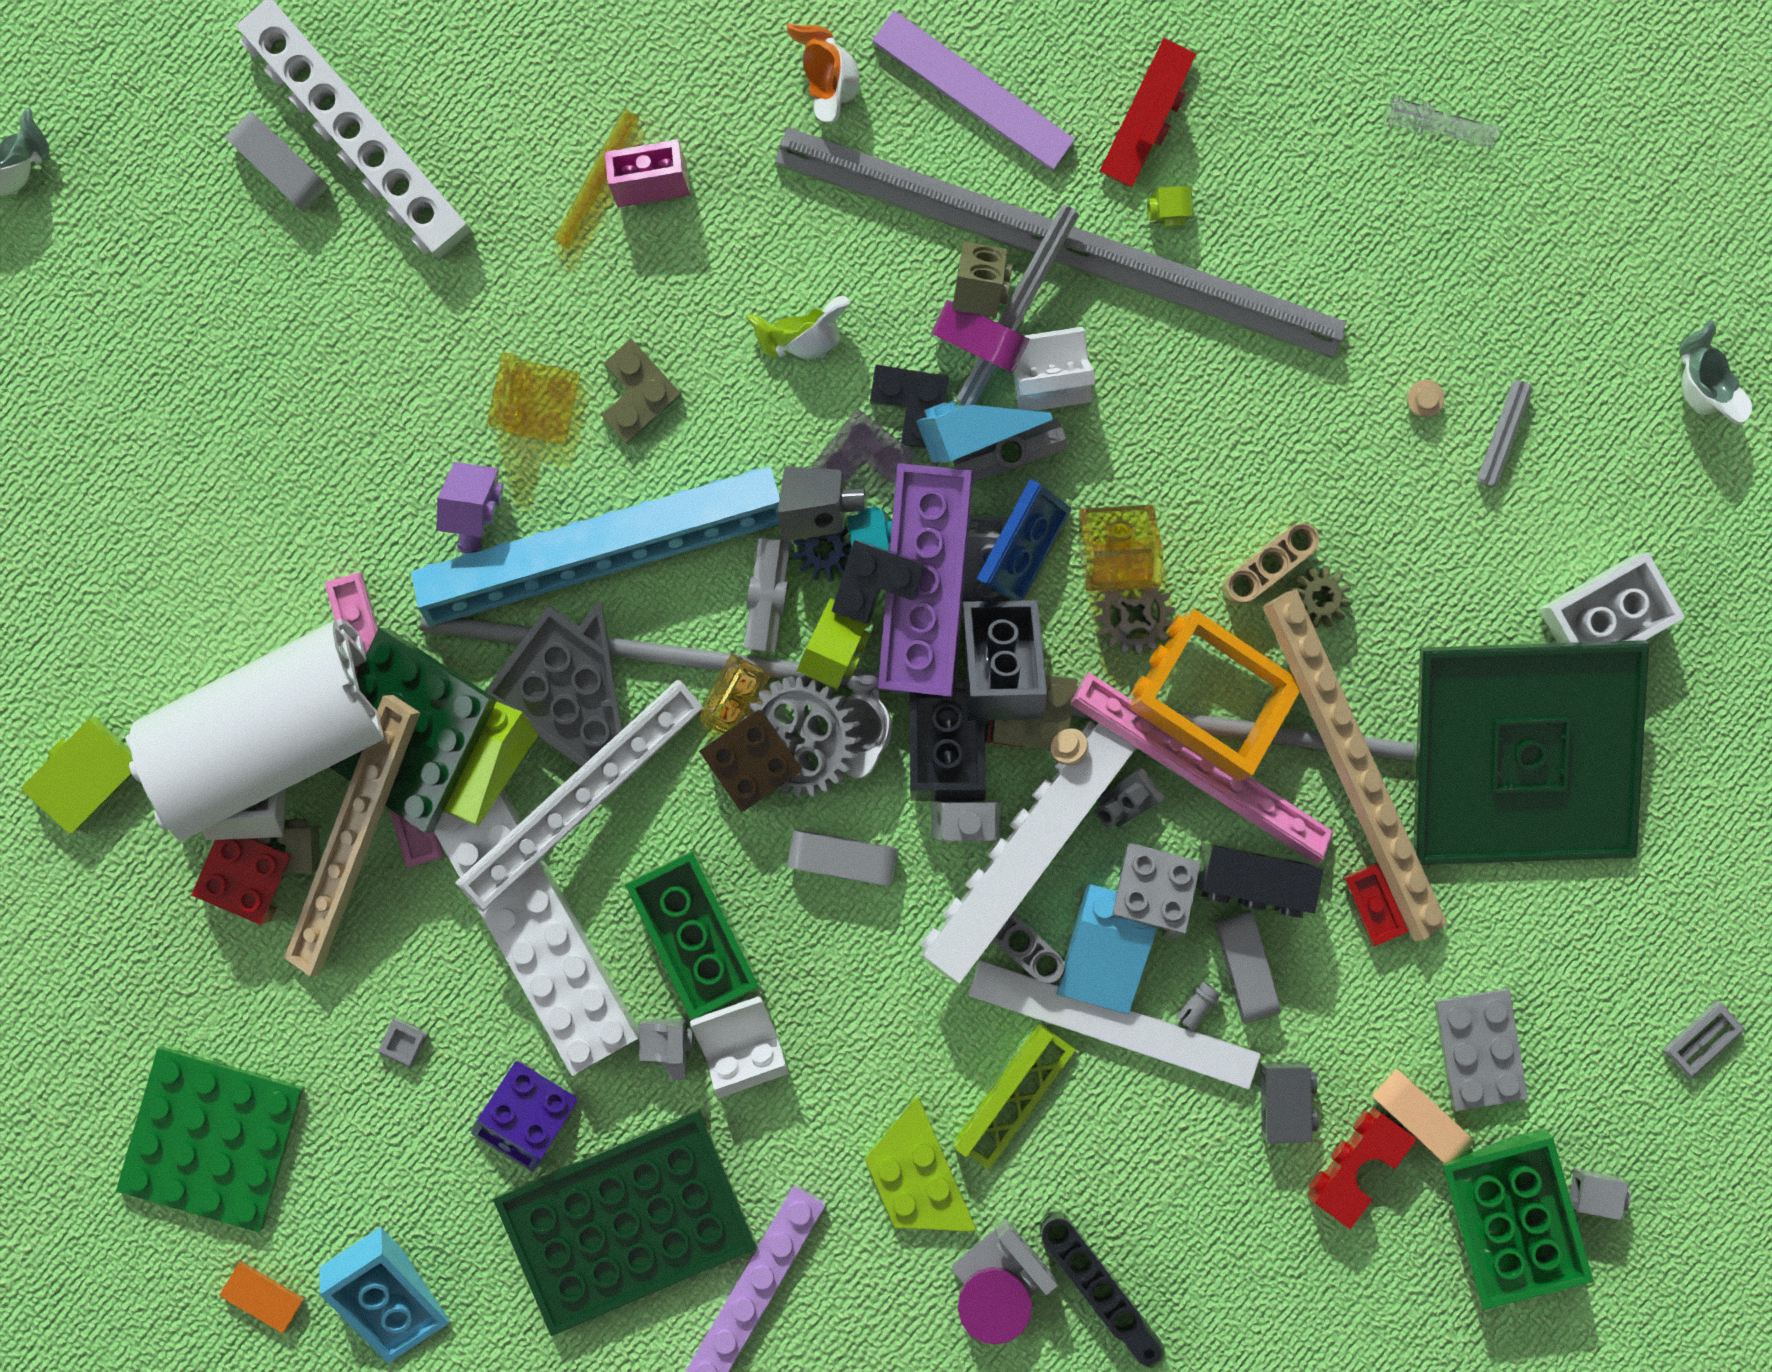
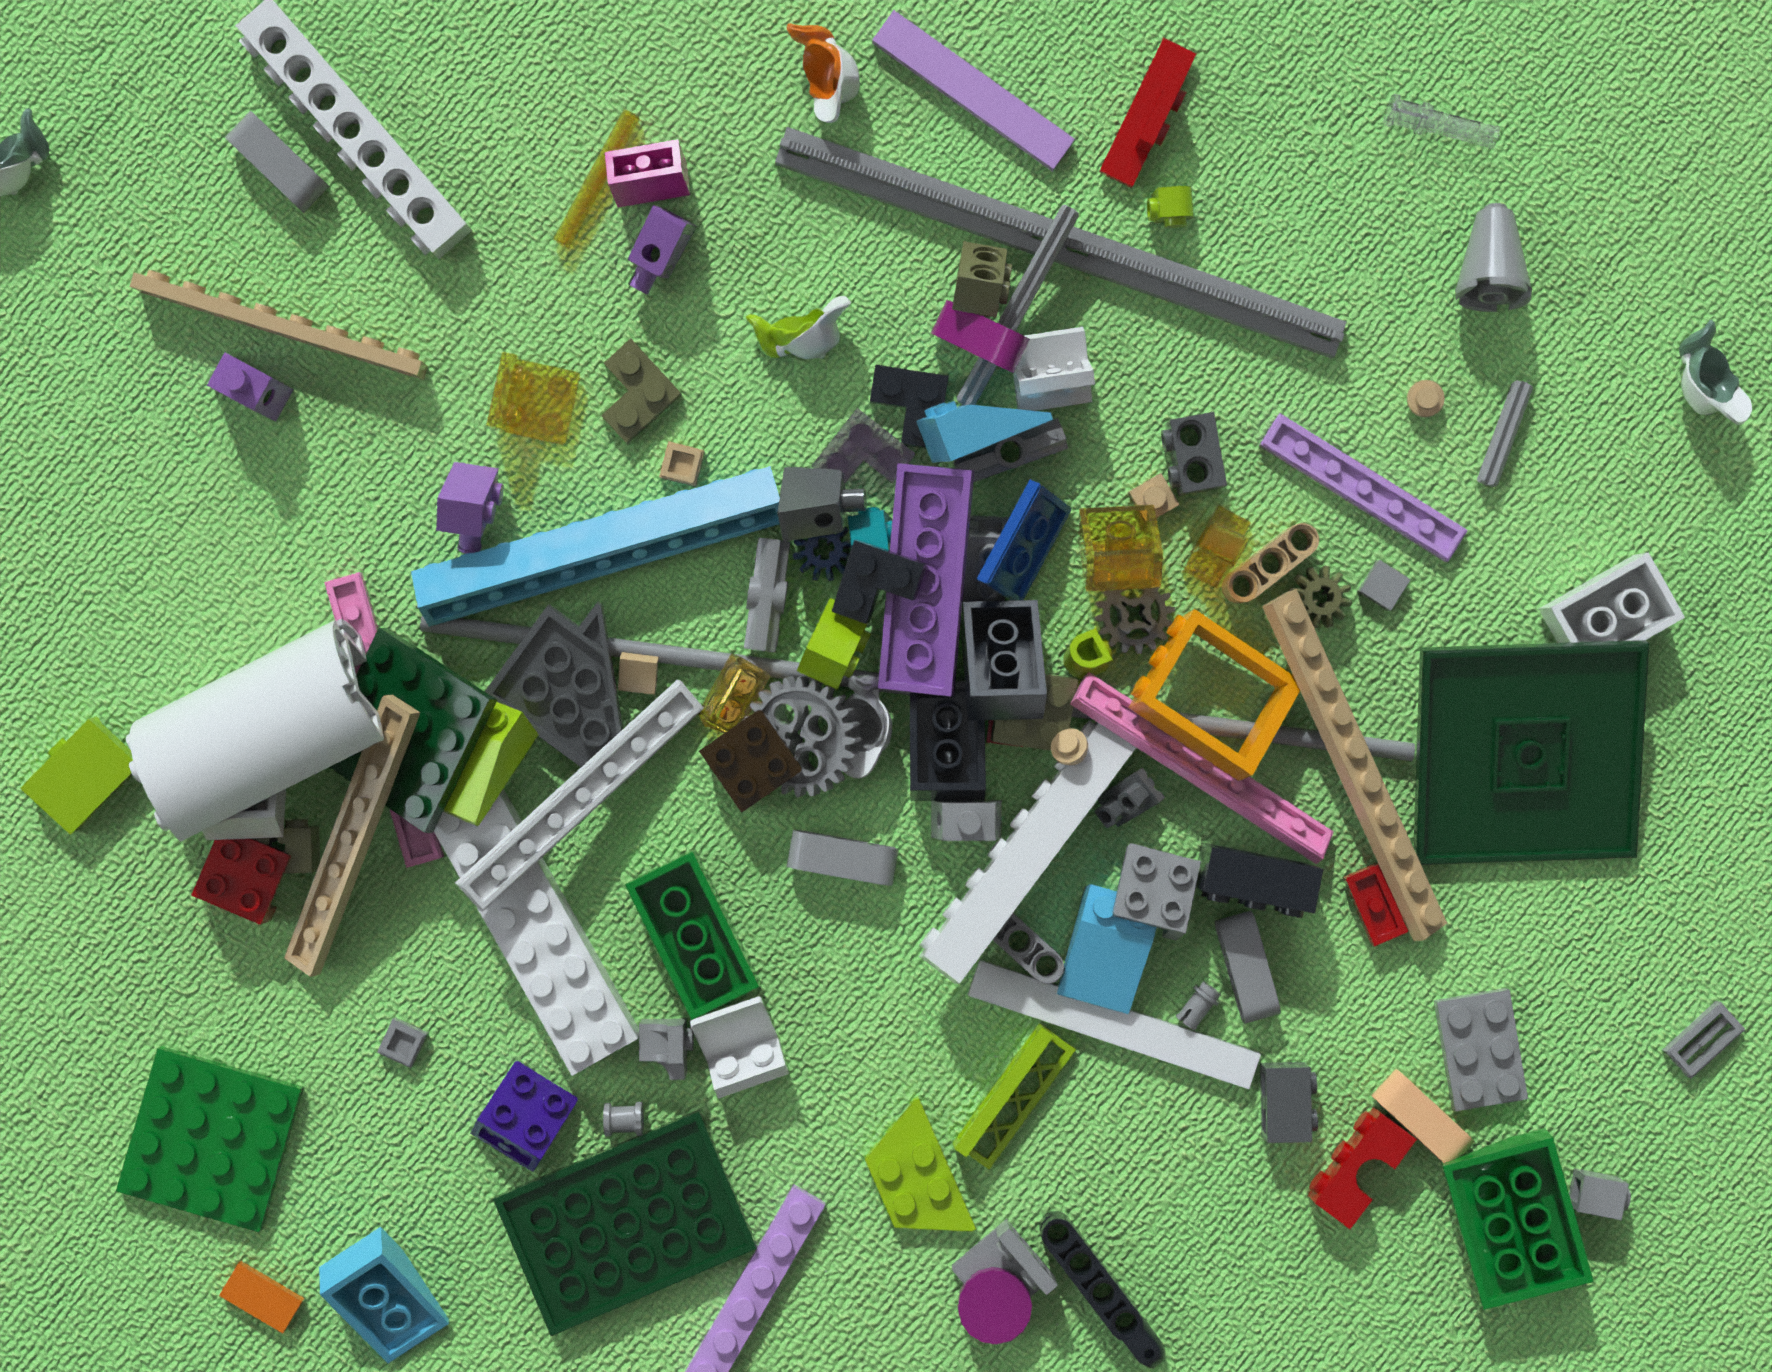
none -> tan plate [129,270,428,380]
none -> medium lavender torso [207,352,294,422]
none -> light grey bush [603,1102,644,1137]
none -> tan tile [618,652,659,695]
none -> medium lavender torso [628,205,697,294]
none -> tan tile [659,441,705,487]
none -> lime plate [1063,628,1113,679]
none -> tan plate [1127,473,1179,524]
none -> dark grey brick [1161,412,1227,496]
none -> clear yellow tile [1182,505,1251,588]
none -> lavender tile [1259,413,1468,562]
none -> light grey tile [1357,560,1411,611]
none -> light grey cone [1455,203,1532,312]

